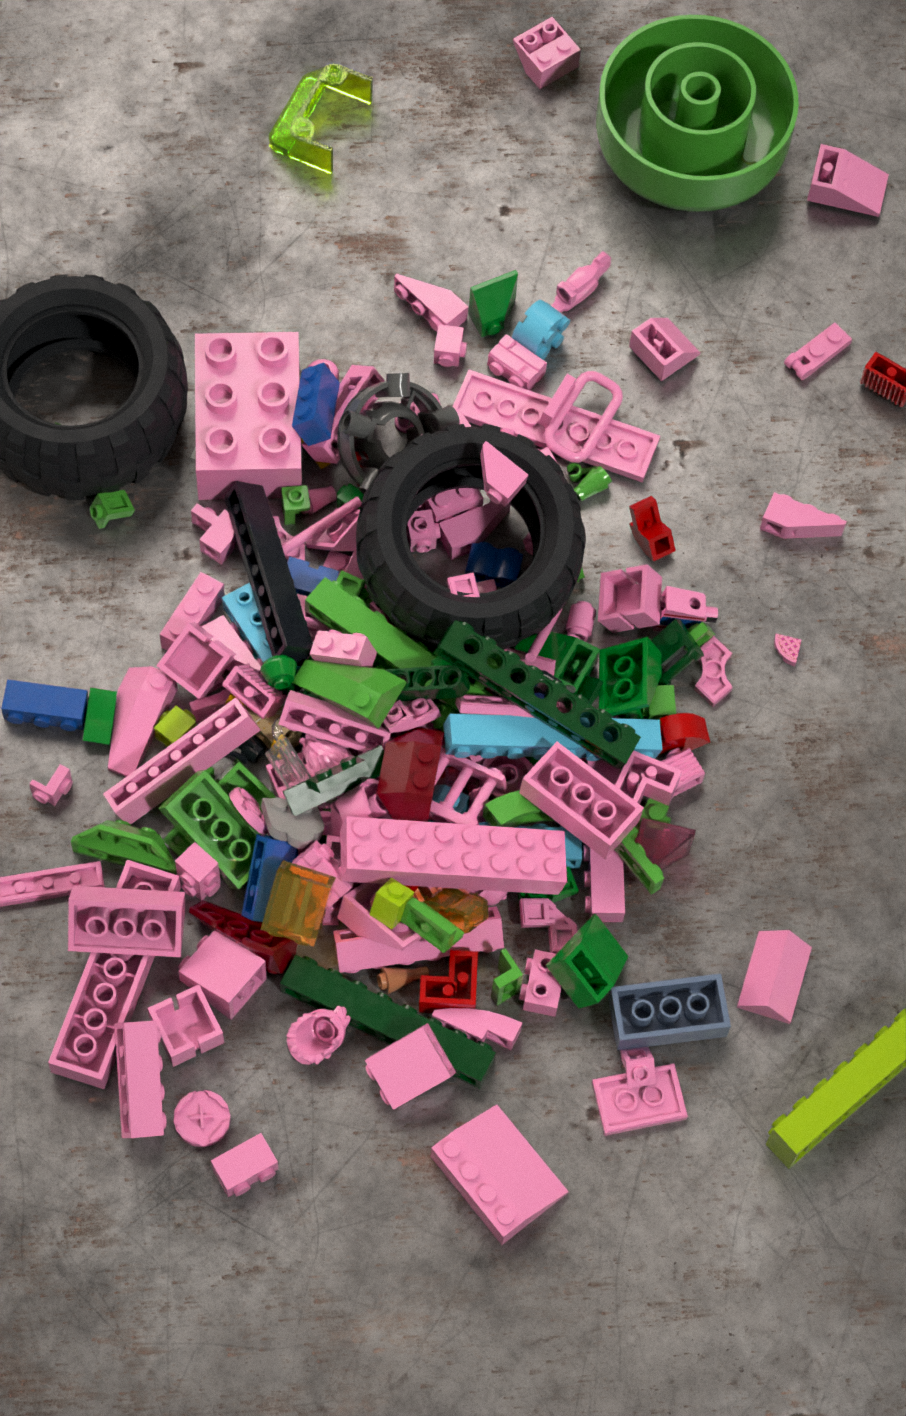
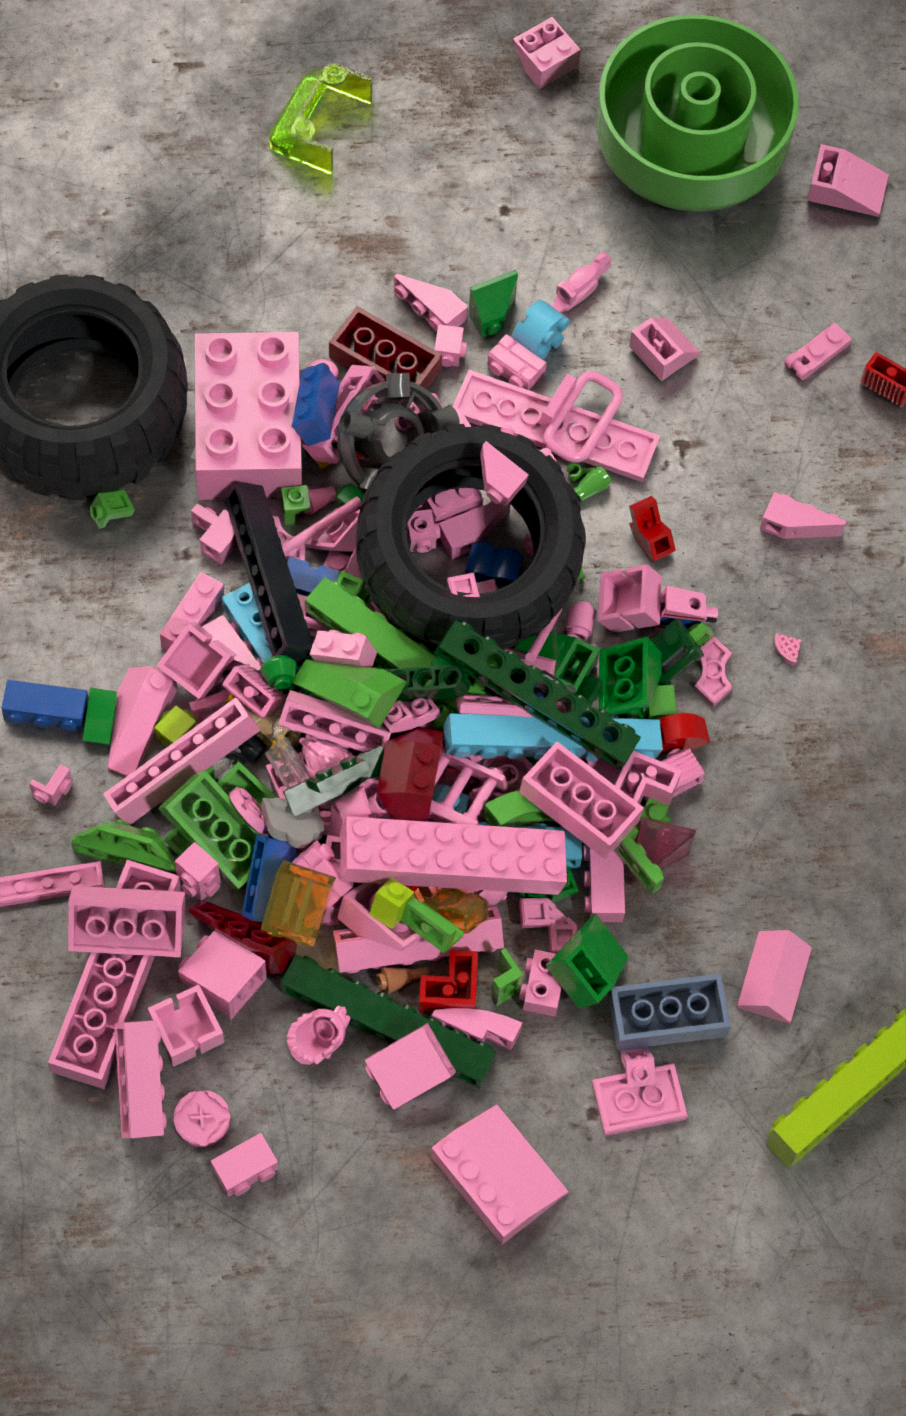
none -> dark red brick [329,306,442,399]

